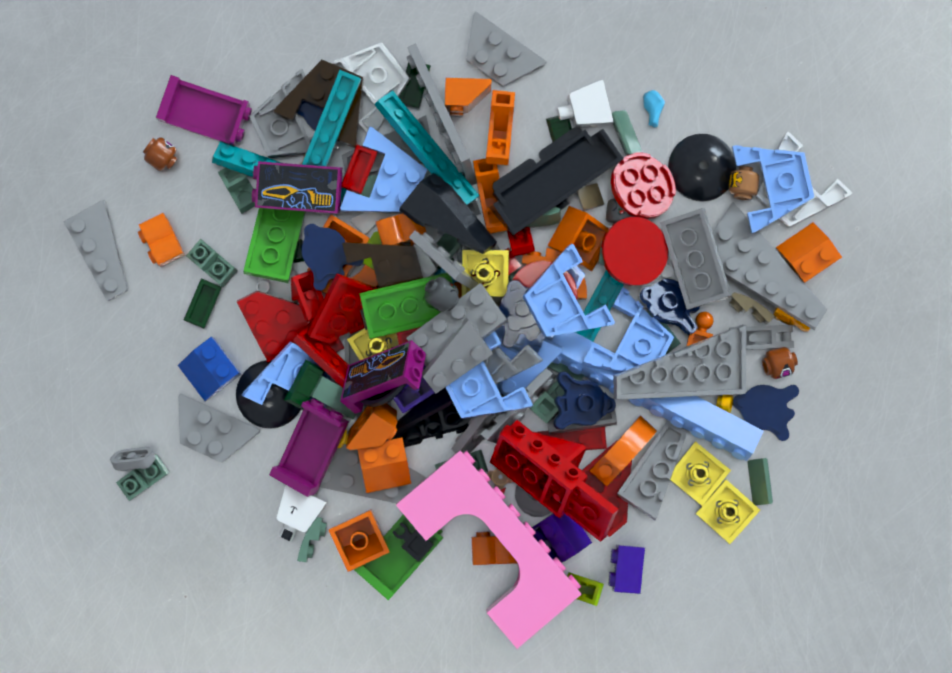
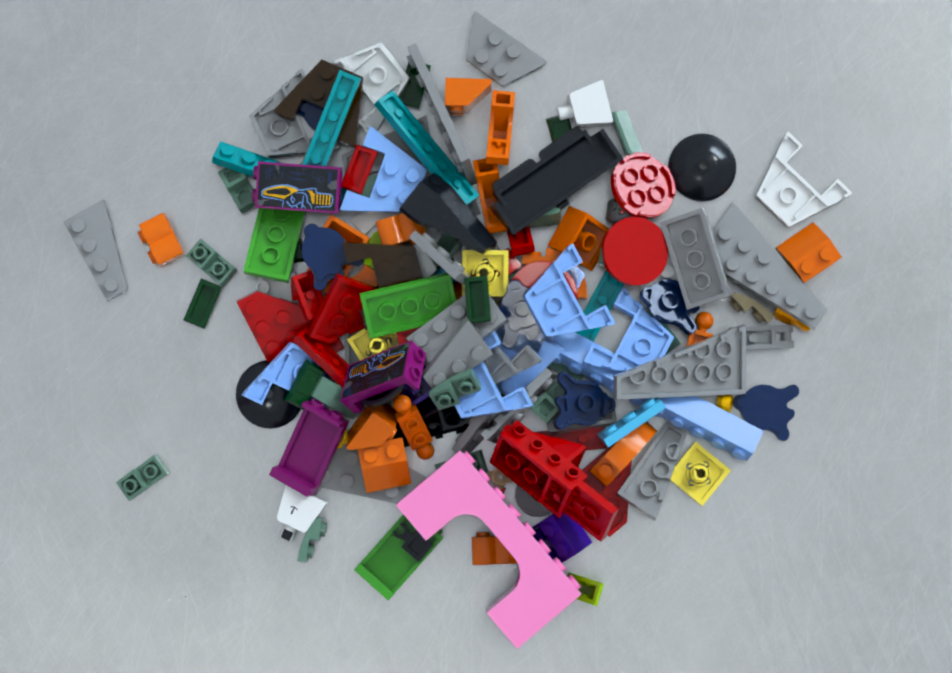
light grey plate [110,447,155,471] -> none
dark orange head [143,137,177,171] -> none
magenta panel [156,75,252,146] -> none
blue slope [178,336,241,402] -> none
light grey wing [178,394,260,463] -> none
orange slope [329,509,390,572] -> none
dark grey head [424,277,459,312] -> none
dark tan slope [576,183,605,211] -> none
dark purple slope [608,545,645,594] -> none
medium azure animal [643,90,665,128] -> none
light yellow plate [695,479,760,544] -> none
medium nougat head [729,166,760,200] -> none
light blue wing [732,145,814,234] -> none
sand green slope [747,458,773,505] -> none
dark orange head [762,347,798,379] -> none
none -> orange plate [393,395,434,460]
none -> sand green slope [429,368,481,410]
none -> dark green tile [464,275,491,324]
none -> medium azure wing [597,398,666,447]

